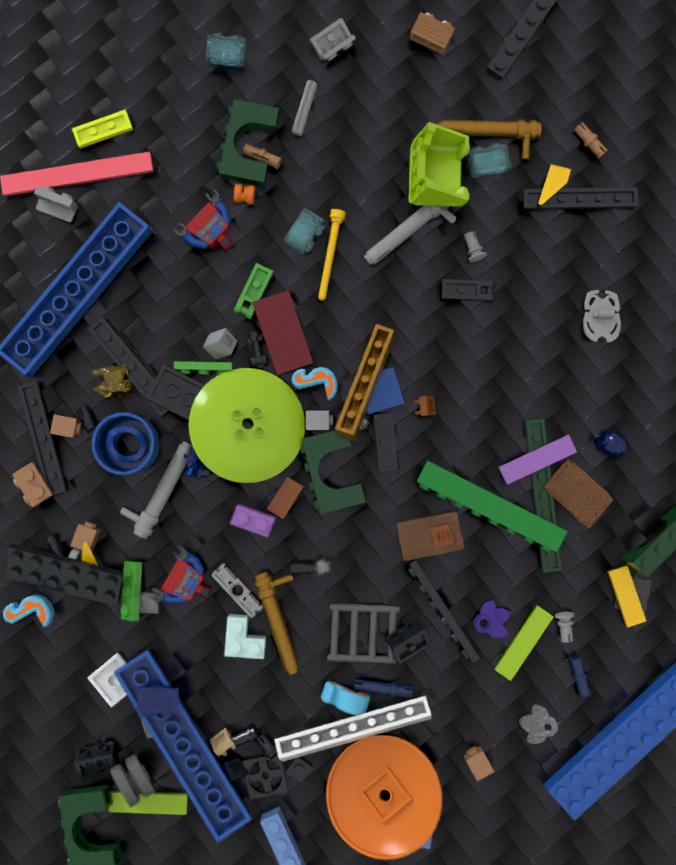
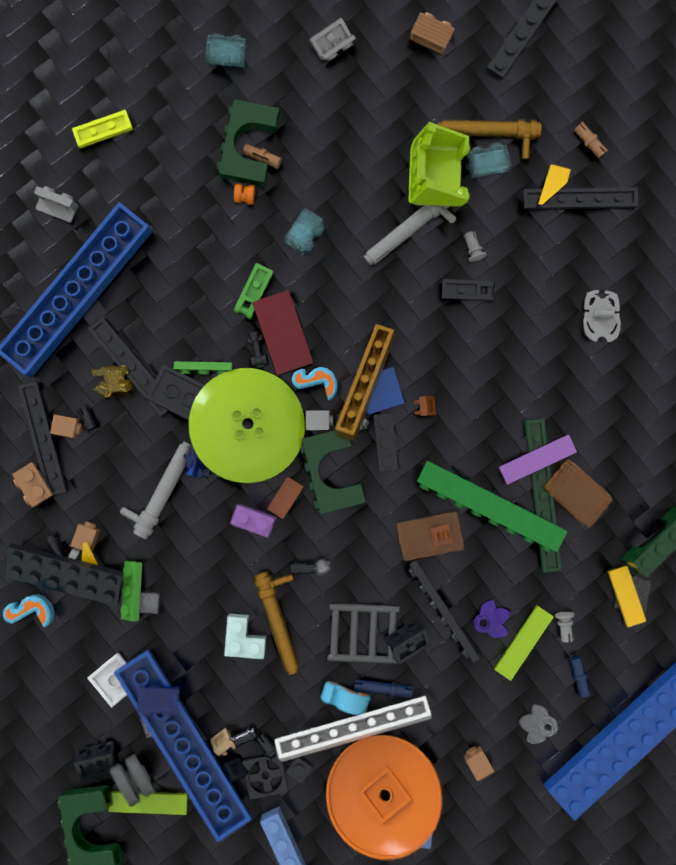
coral tile [0,152,154,196] -> none
blue piece [92,413,160,475] -> none
torso [149,545,211,603] -> none
torso [173,189,233,250] -> none
light grey panel [203,328,237,359] -> none
light grey piece [212,563,263,618] -> none
light grey axle [292,80,317,136] -> none
yellow piece [318,209,346,301] -> none
clear blue head [597,429,627,458] -> none

